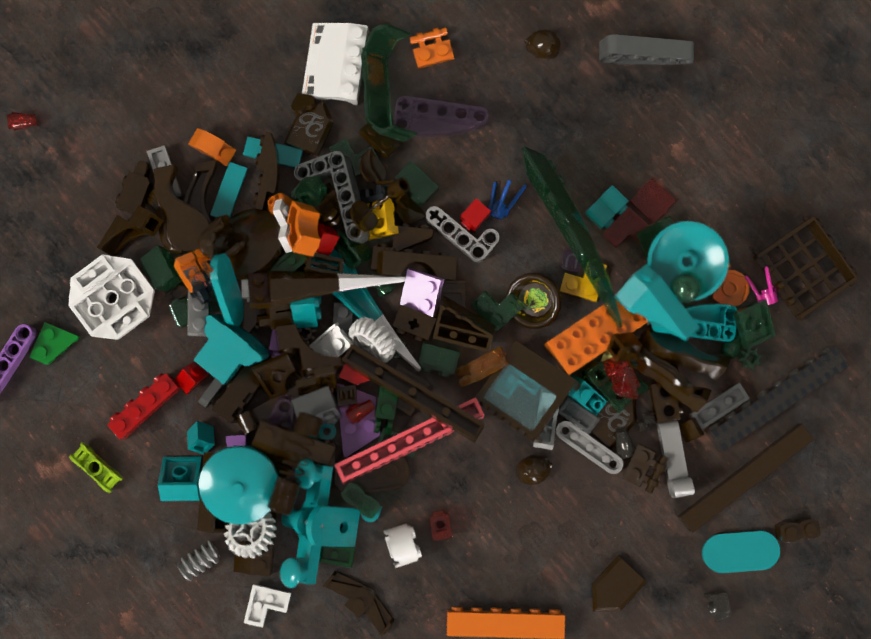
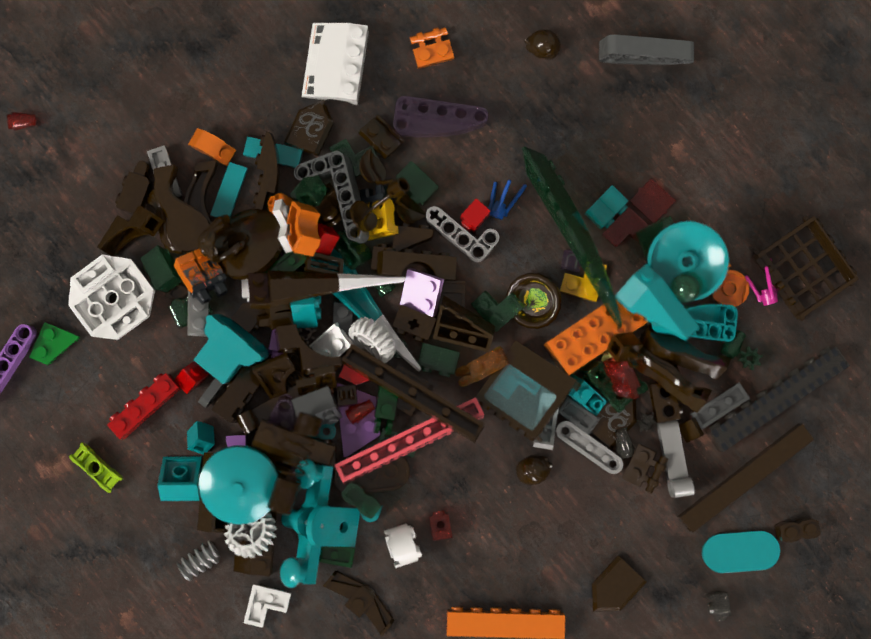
teal tile [210,254,244,326] -> none
dark brown tile [291,93,316,115] -> none
clear green windscreen [361,24,417,142] -> none
clear green plate [733,300,776,349] -> none

